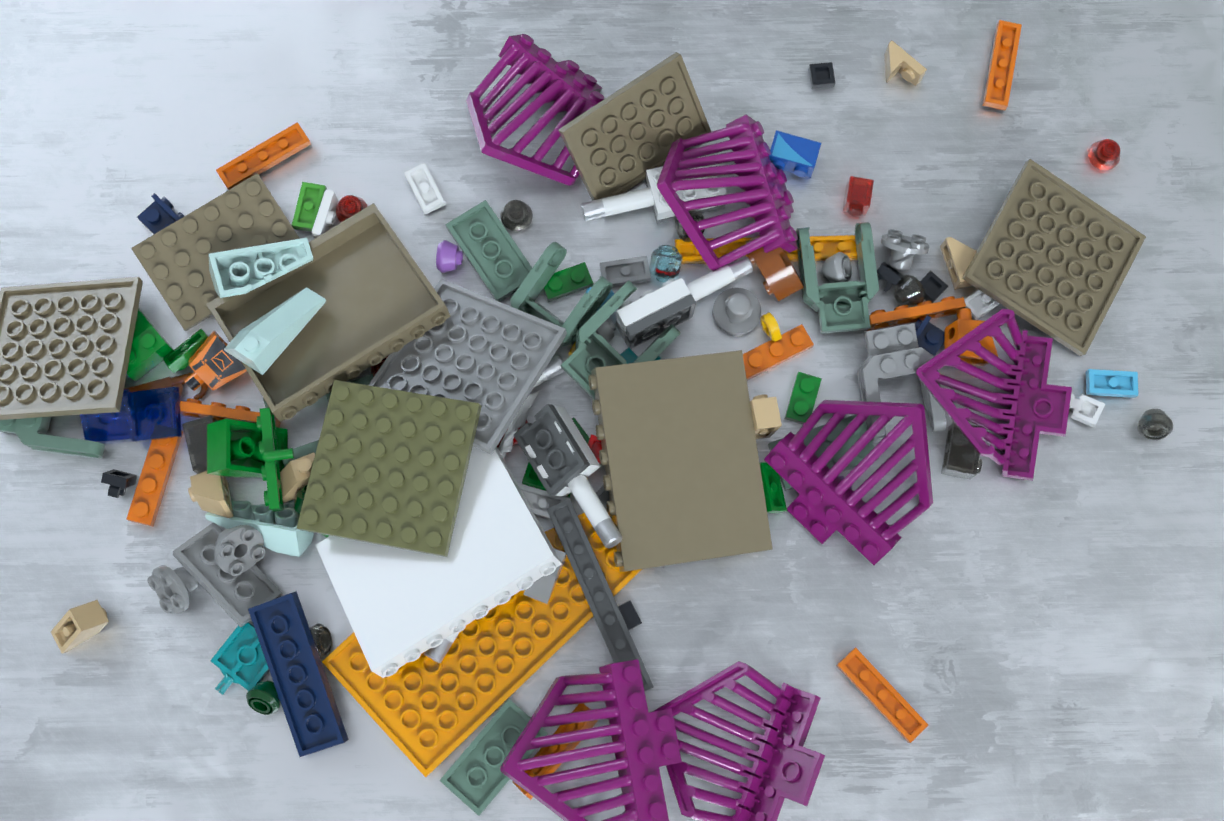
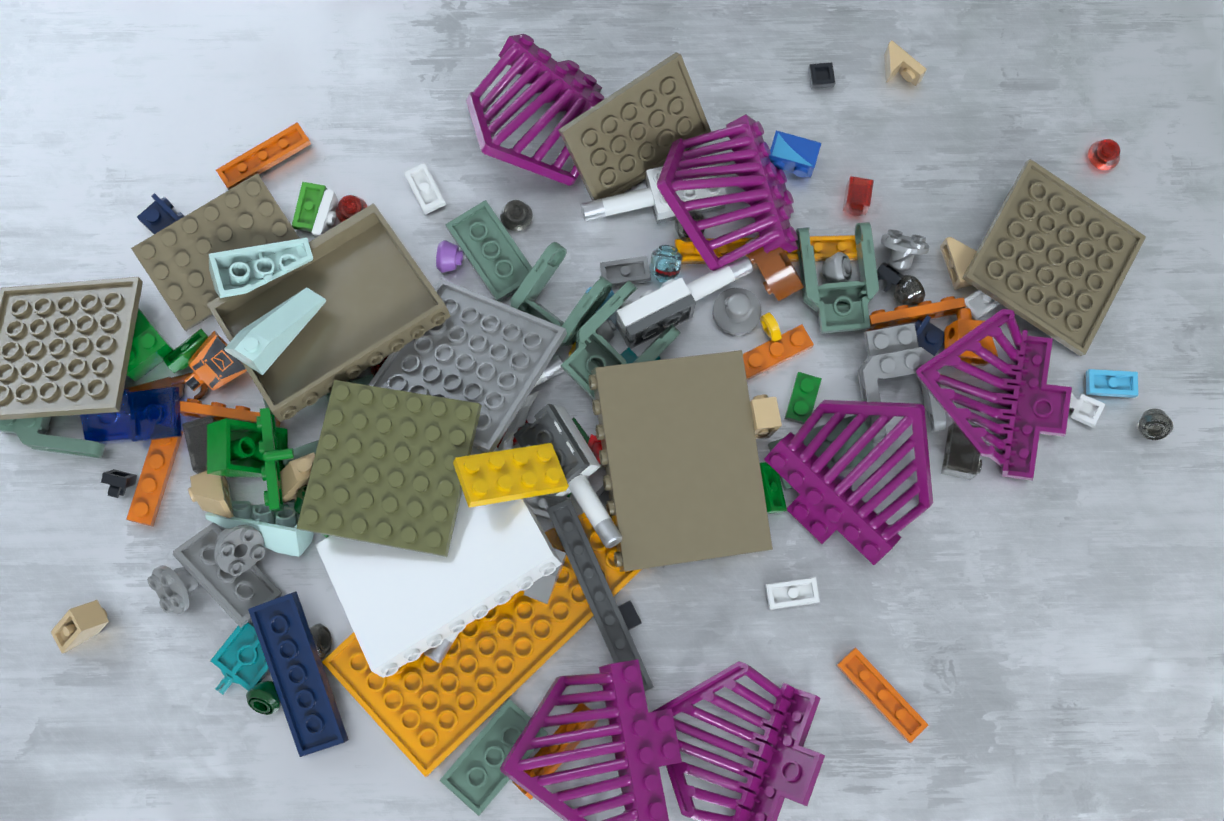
green plate [543,262,593,302] -> none
black tile [913,270,948,303] -> none
orange plate [982,20,1022,110] -> none
none -> yellow plate [453,443,569,508]
none -> white plate [765,577,820,610]

